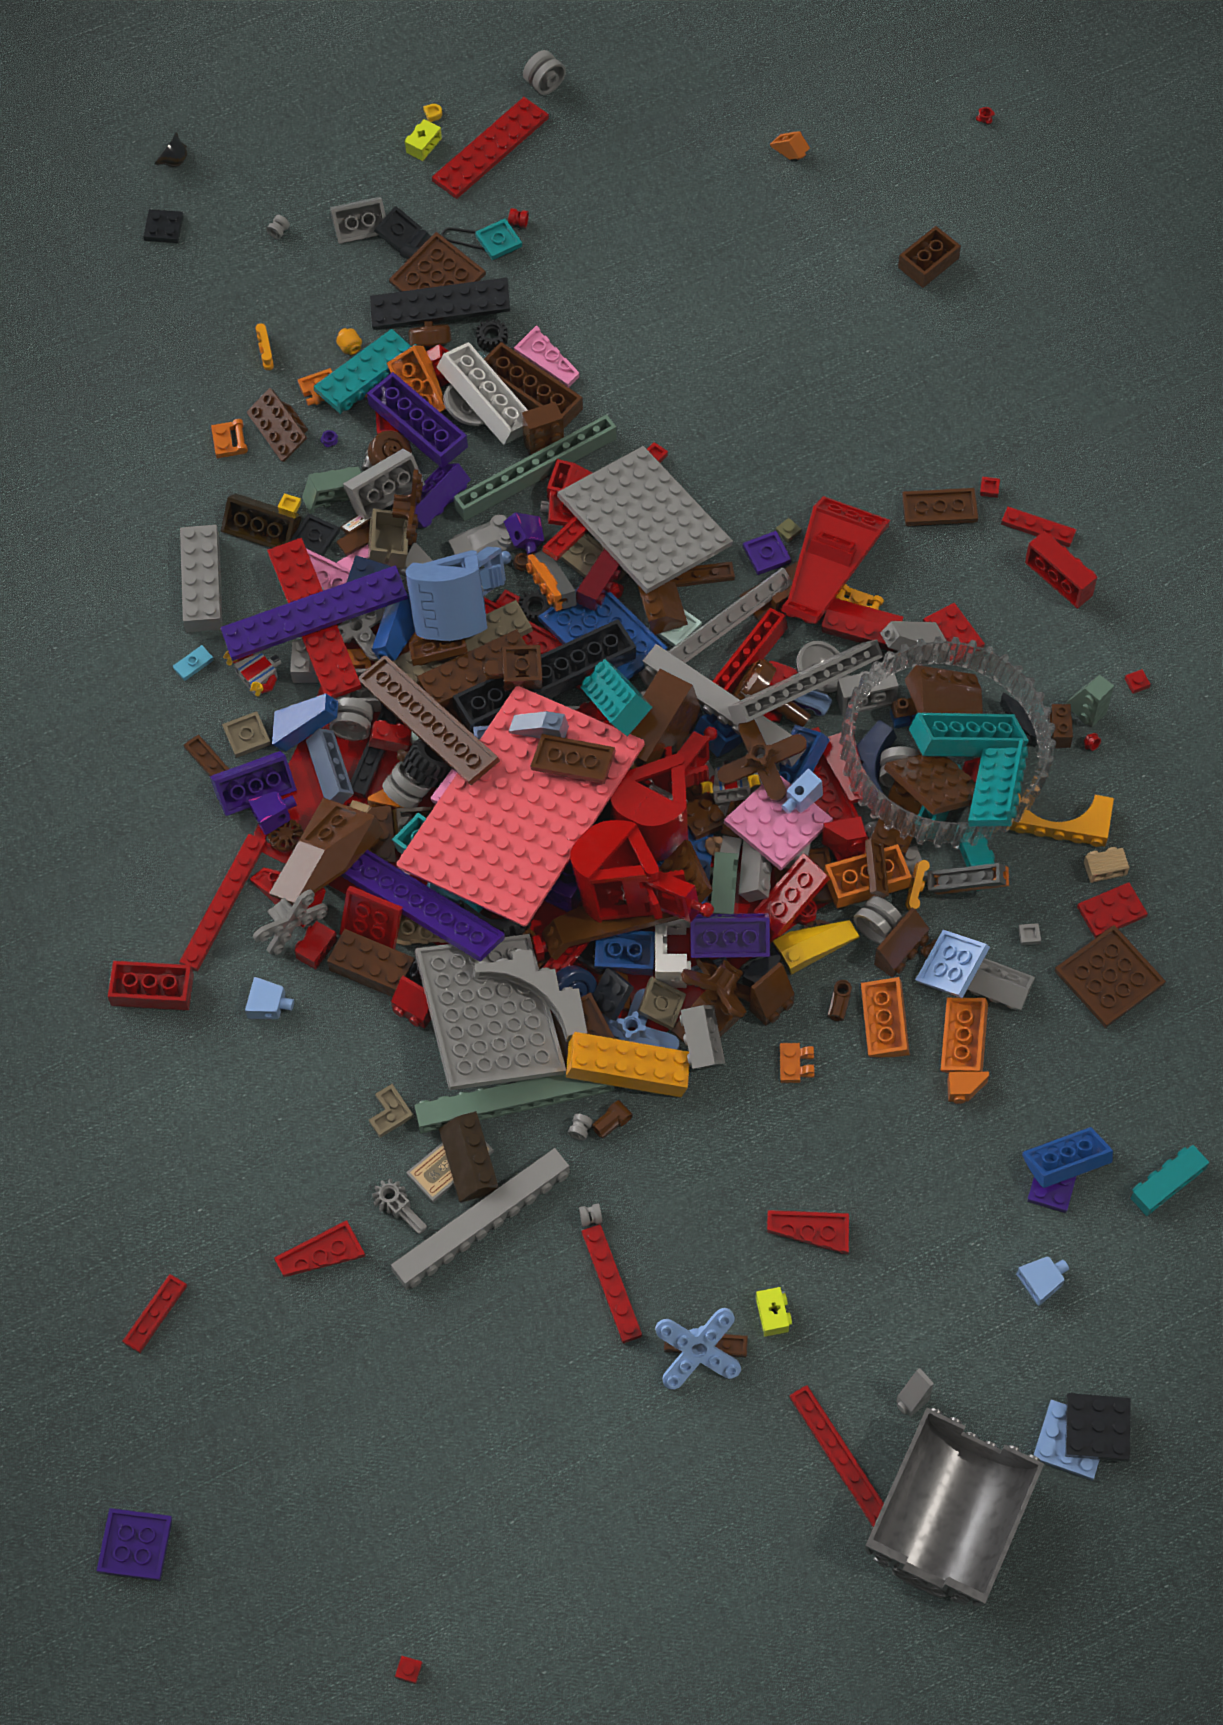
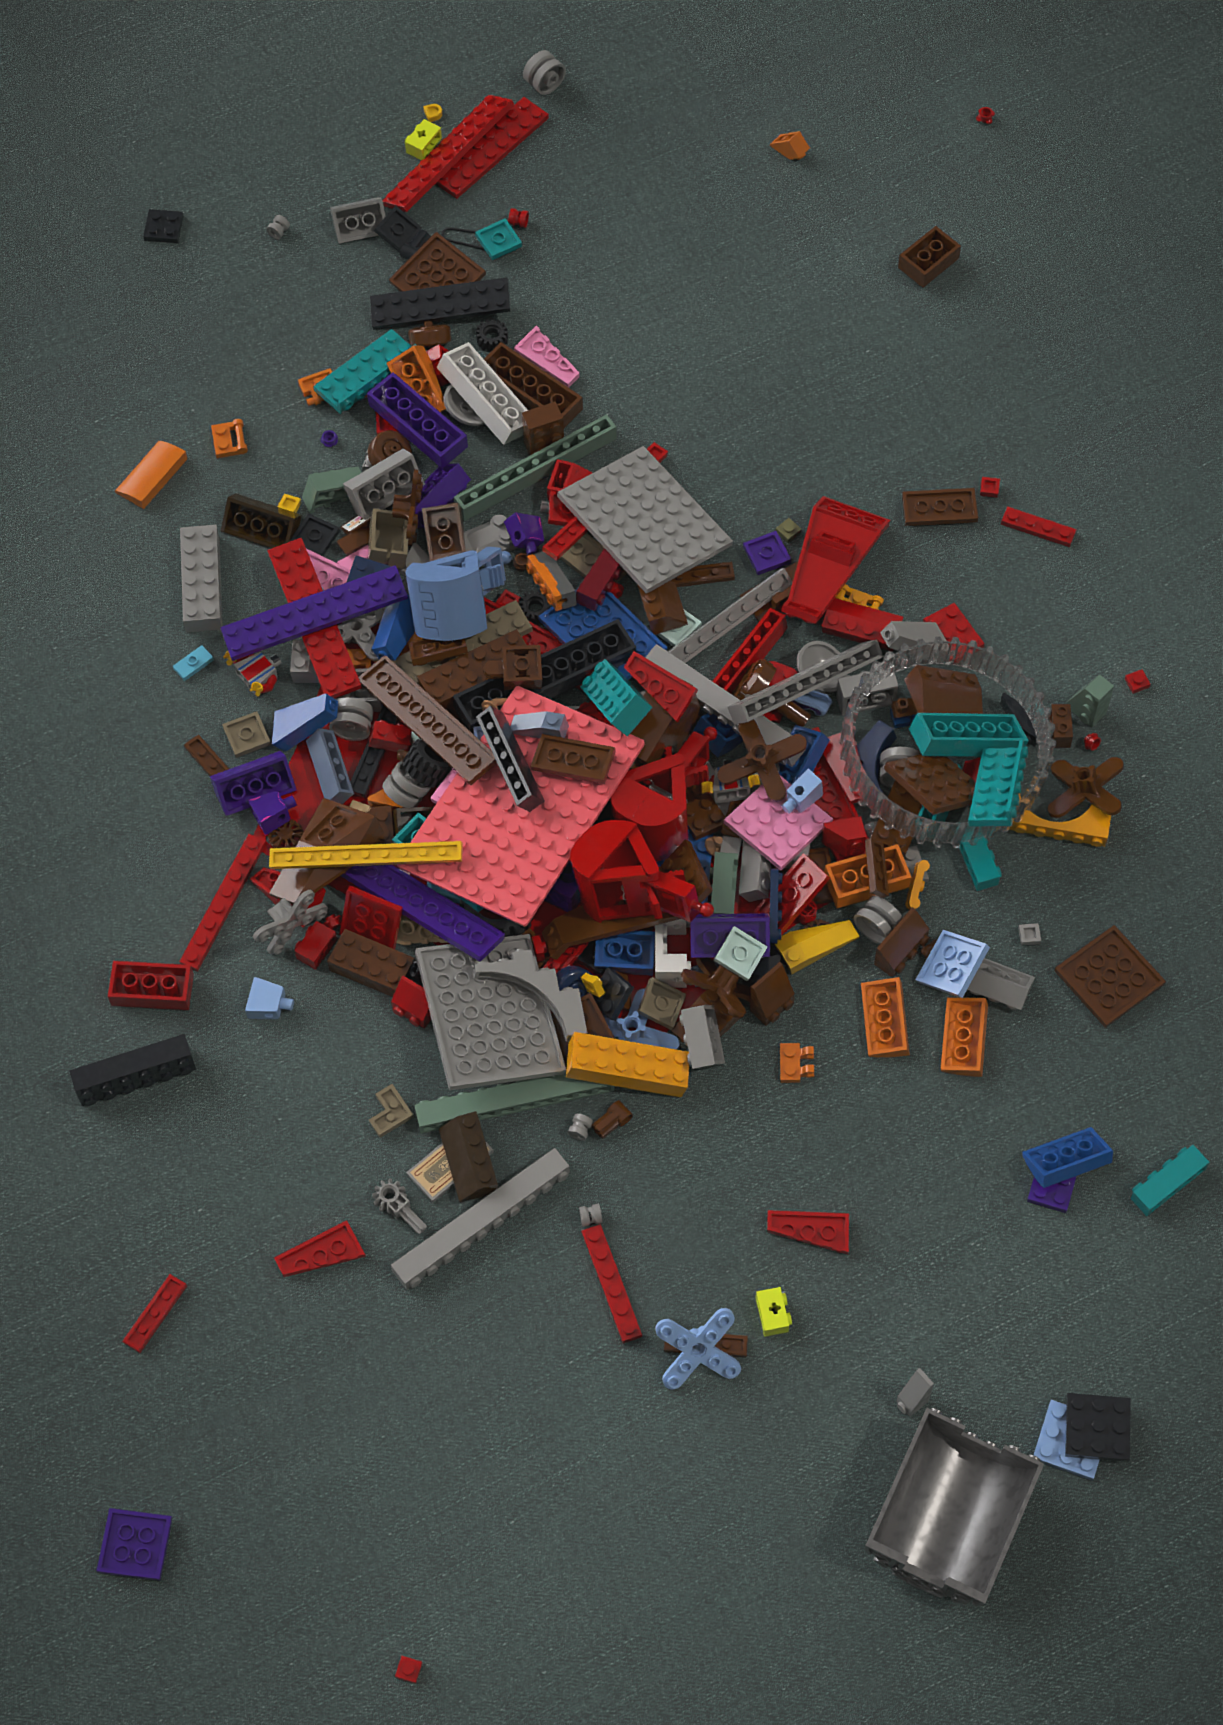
hat [155,132,187,167] -> none
reddish brown bracket [247,388,308,462] -> none
light orange plate [255,323,274,370] -> none
light orange head [336,328,362,355] -> none
red tile [789,1385,884,1527] -> none
reddish brown piece [827,980,852,1022] -> none
dark grey piece [928,863,1009,894] -> none
orange slope [947,1072,989,1104] -> none
light blue torso [1016,1256,1069,1306] -> none
red brick [1025,531,1097,609] -> none
red plate [1077,882,1148,938] -> none
tan brick [1084,847,1129,883] -> none
none -> black brick [69,1034,196,1106]
none -> orange slope [115,441,187,509]
none -> yellow plate [269,841,463,869]
none -> red plate [323,914,341,929]
none -> red plate [382,95,514,212]
none -> reddish brown slope [422,503,466,561]
none -> black brick [476,706,544,812]
none -> medium nougat plate [481,698,507,711]
none -> yellow plate [581,973,605,998]
none -> red wing [624,651,698,723]
none -> light aqua plate [714,926,767,981]
none -> dark blue plate [770,869,782,944]
none -> reddish brown piece [1048,757,1124,818]

